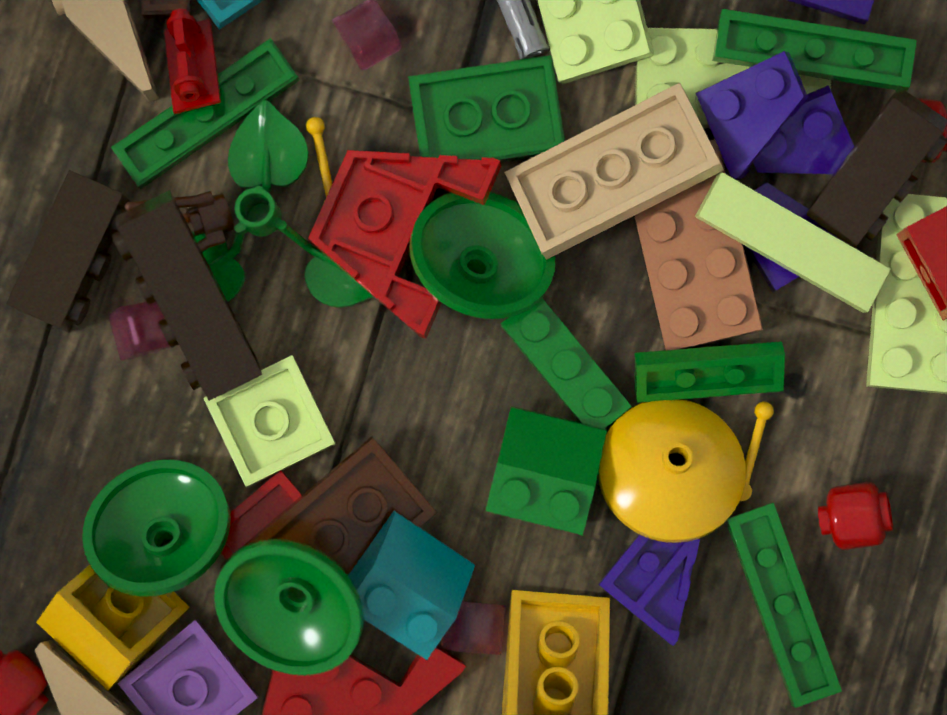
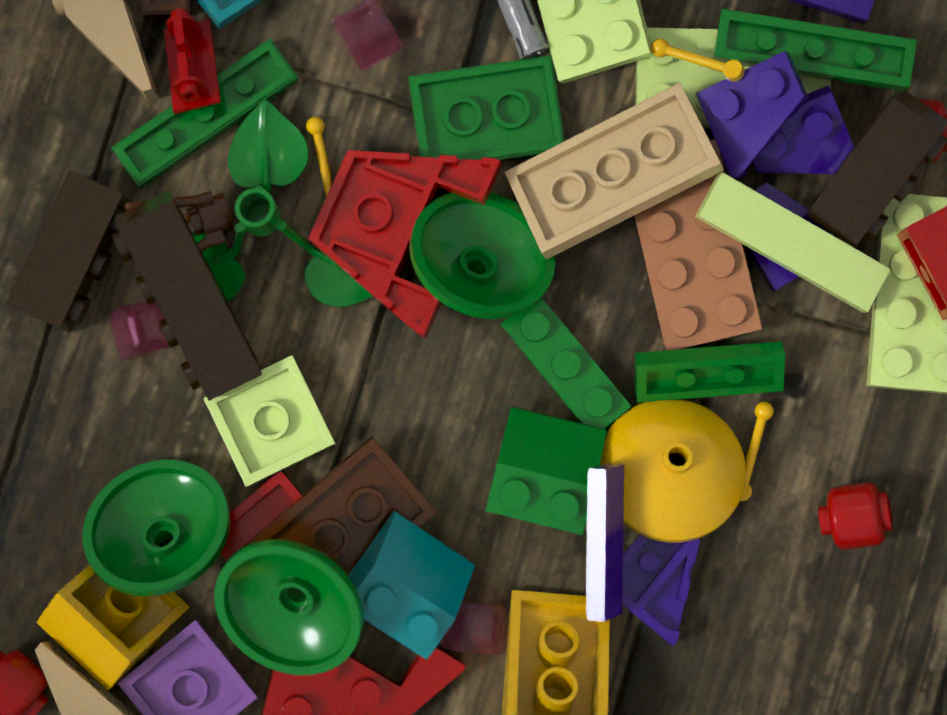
green plate [726,503,842,708] -> none
none -> tile [586,463,624,622]
none -> yellow hinge [651,38,745,82]

